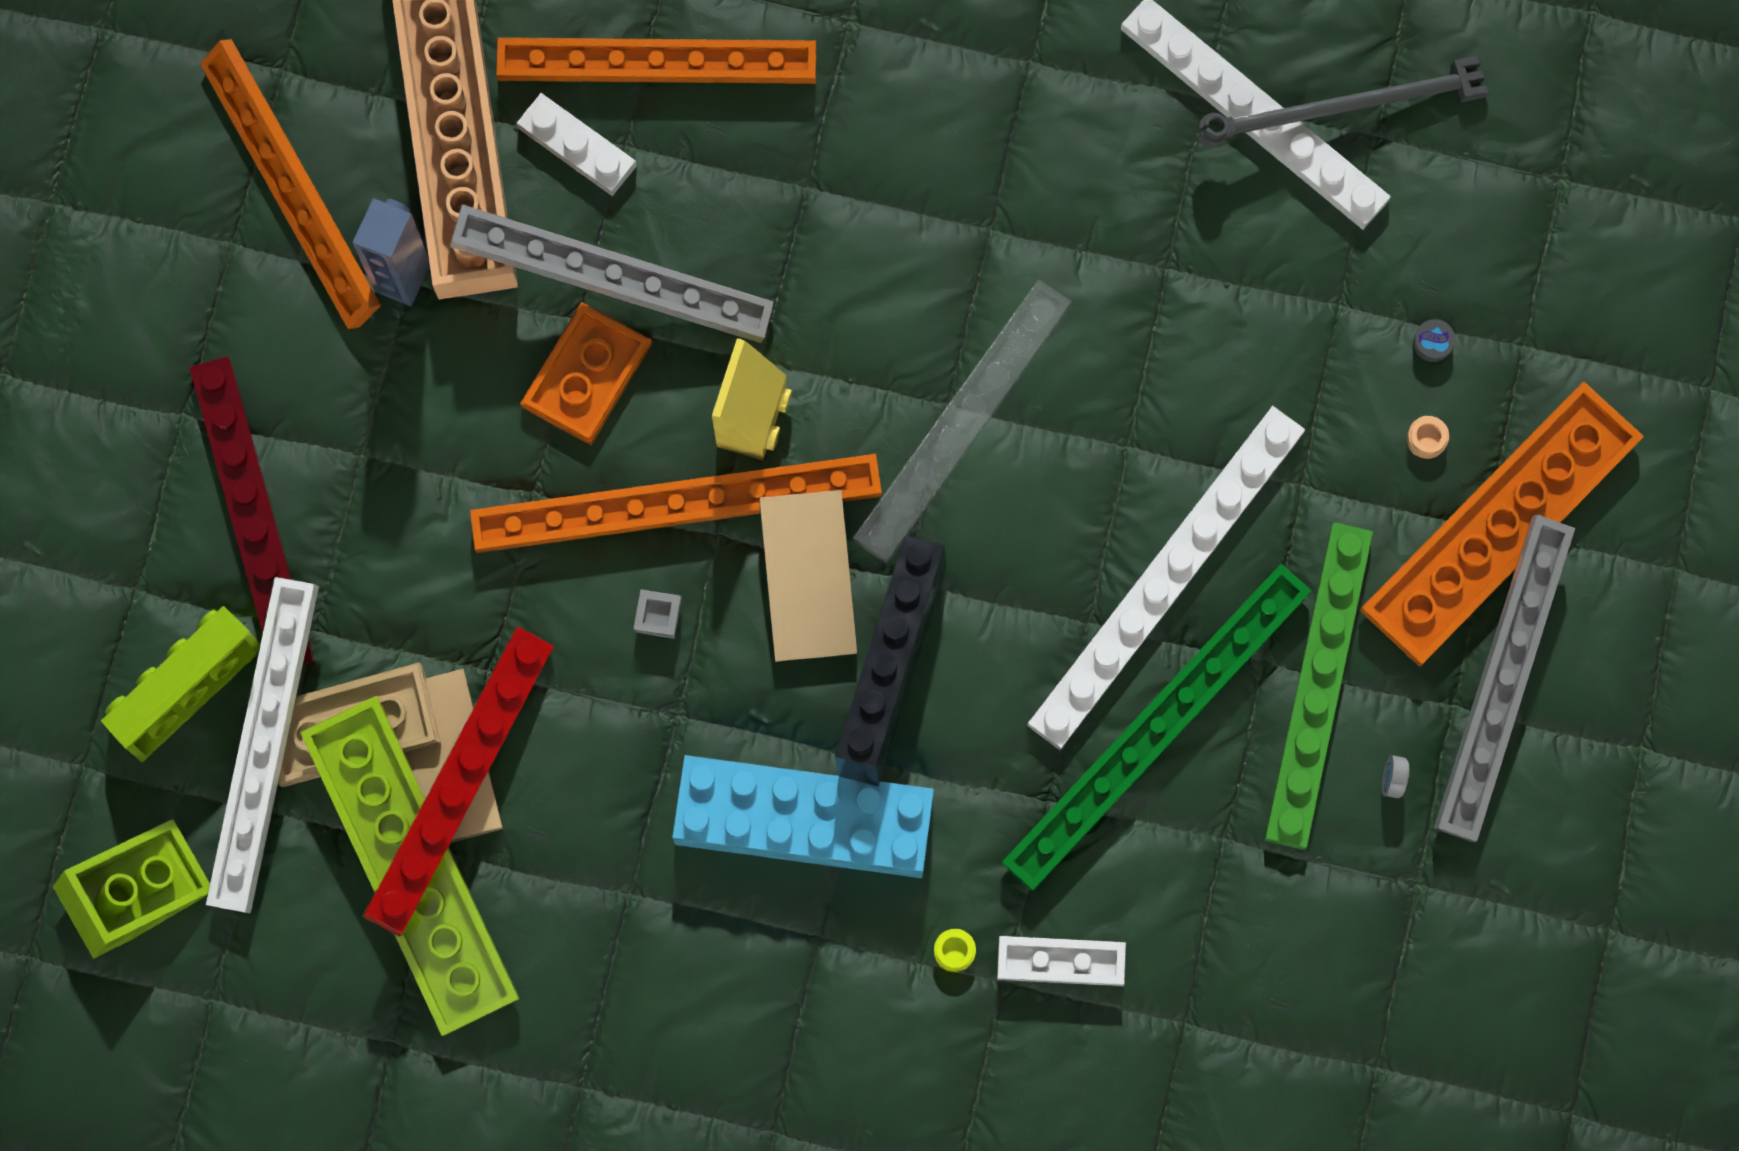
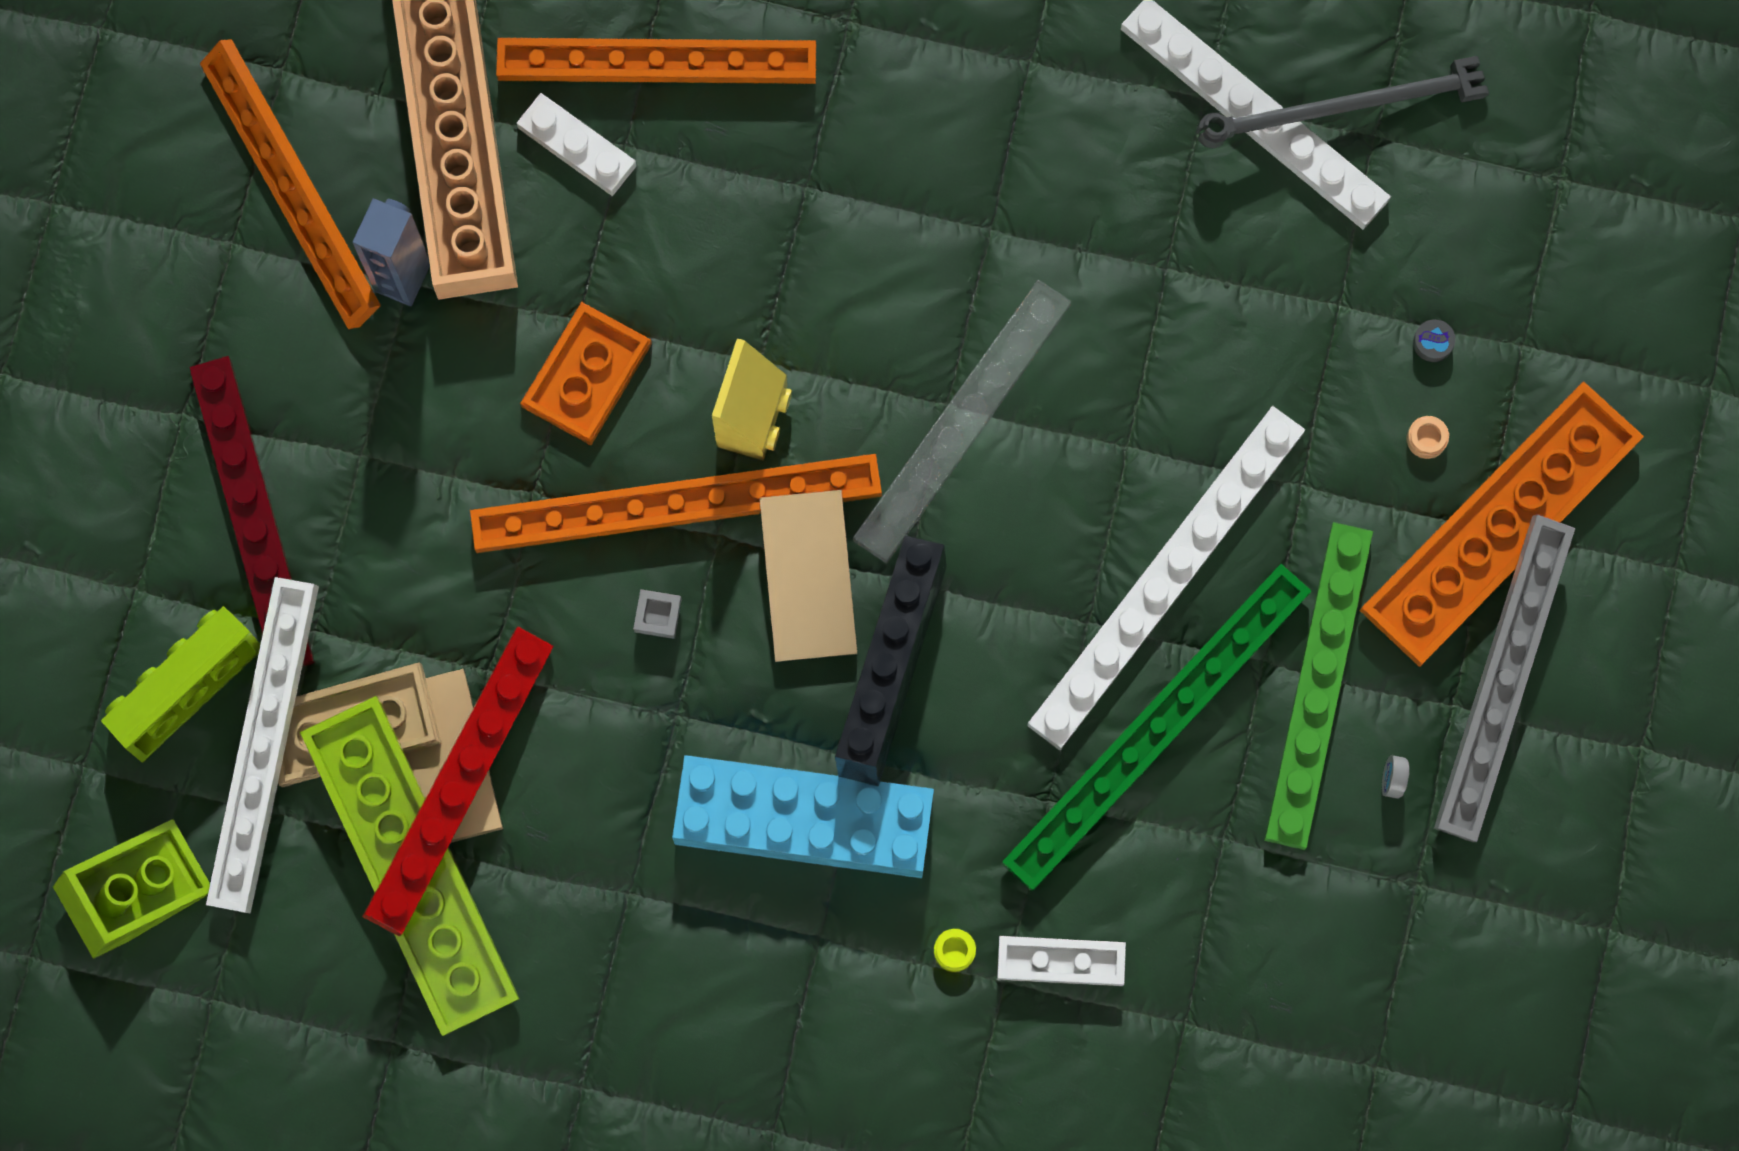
light grey plate [450,204,774,343] -> none

